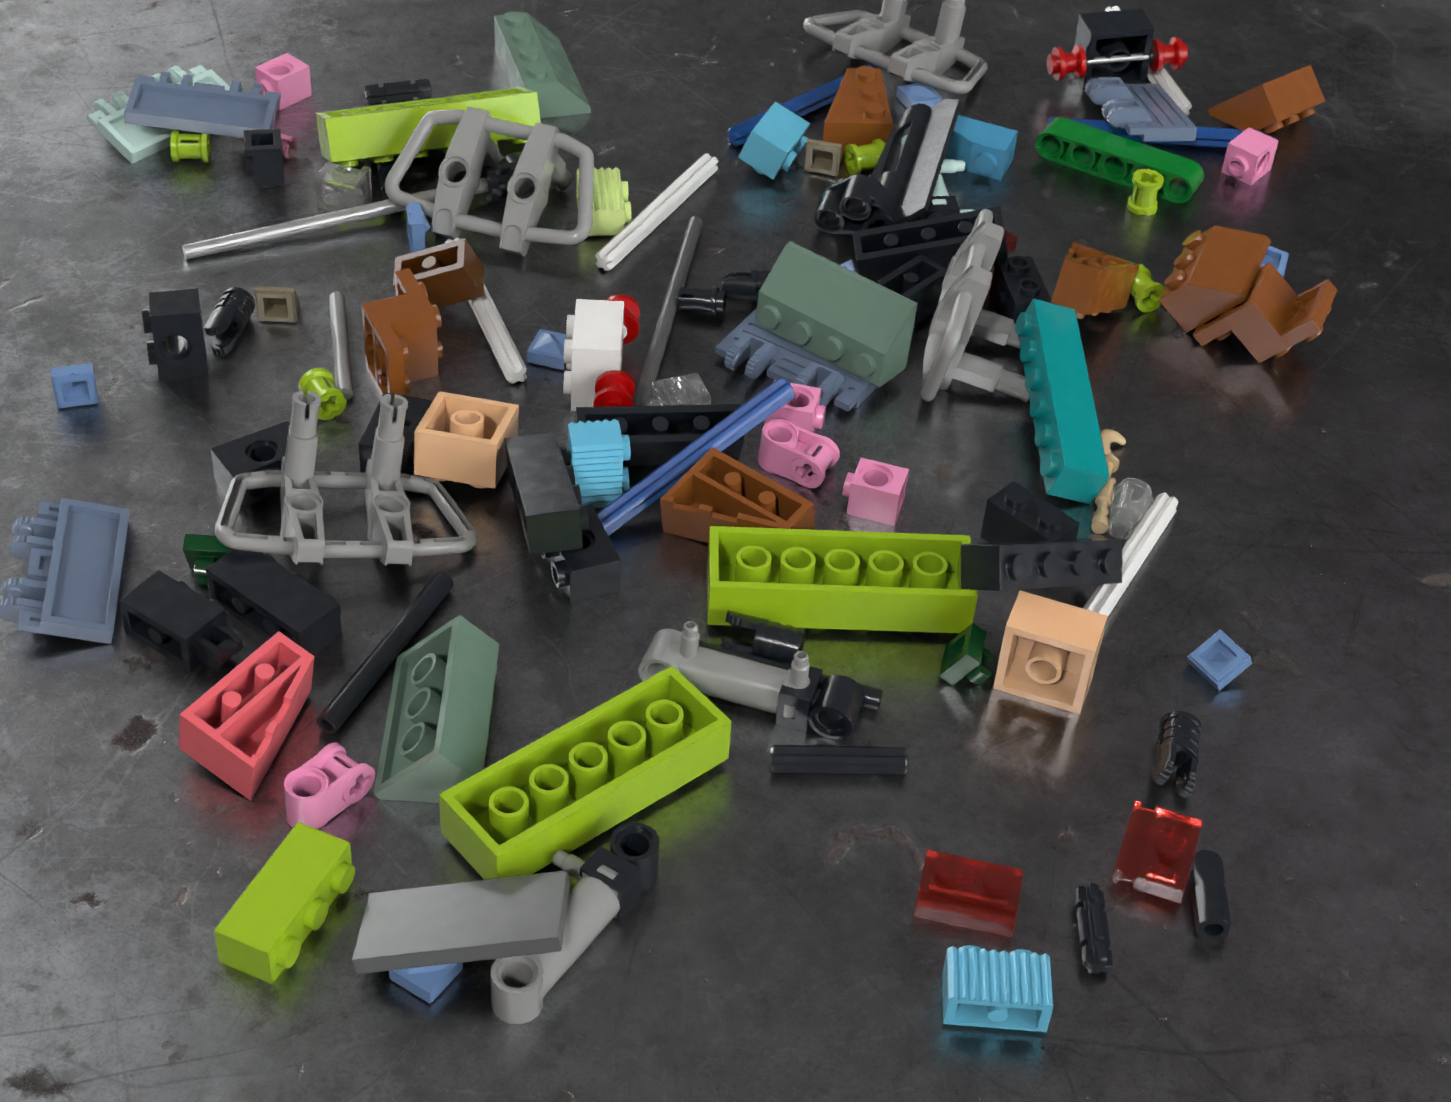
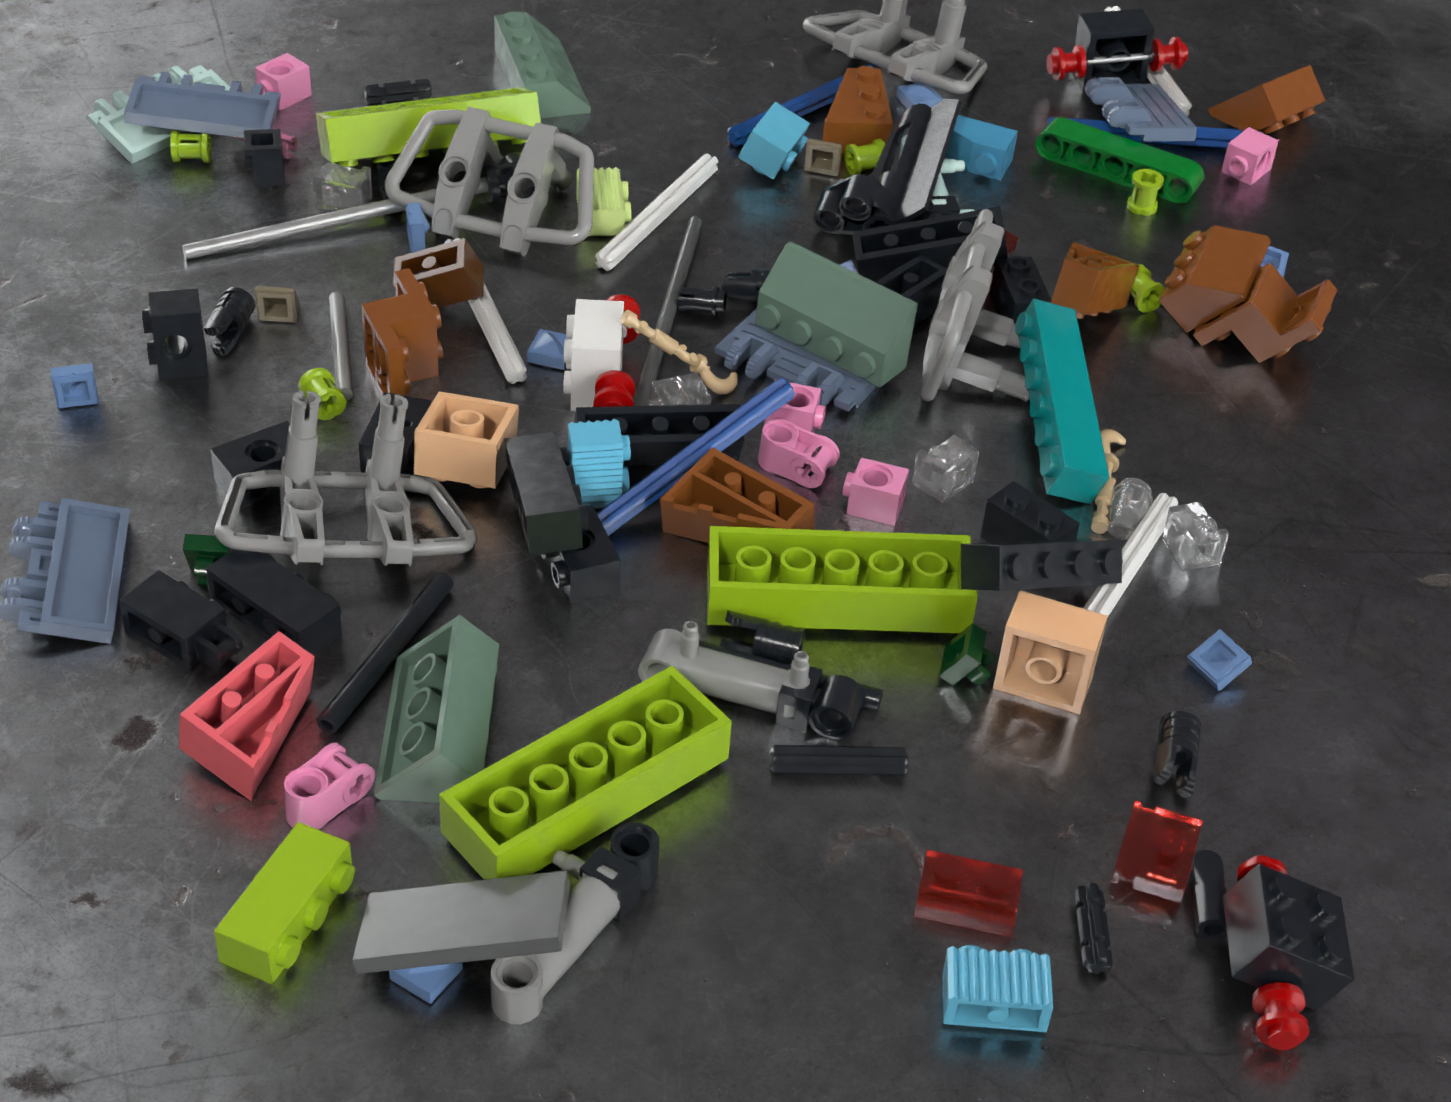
none -> tan piece [620,310,738,394]
none -> clear brick [912,435,979,503]
none -> clear brick [1162,502,1229,571]
none -> black brick [1223,855,1355,1050]

